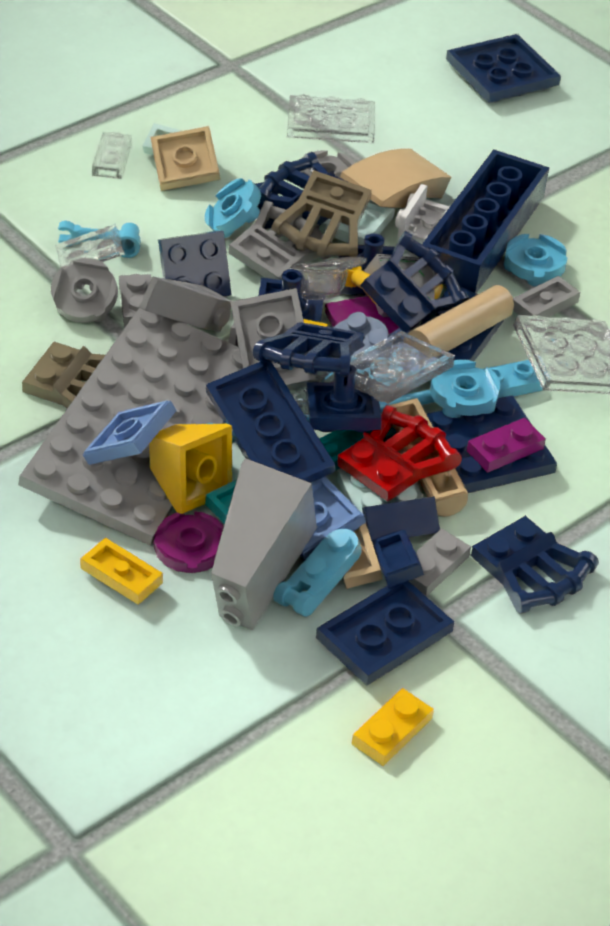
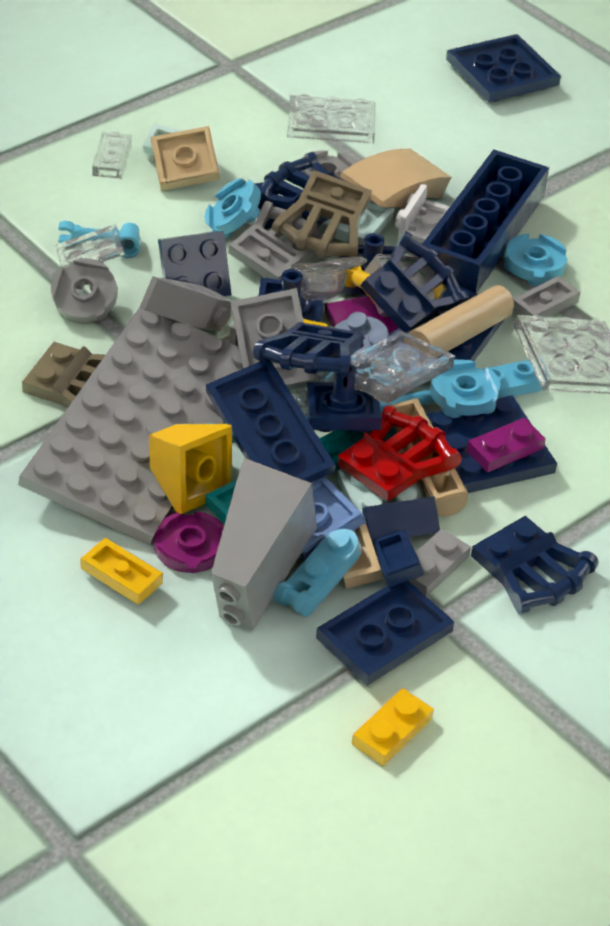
medium blue tile [83,400,177,465] -> none
light grey plate [119,274,152,327] -> none

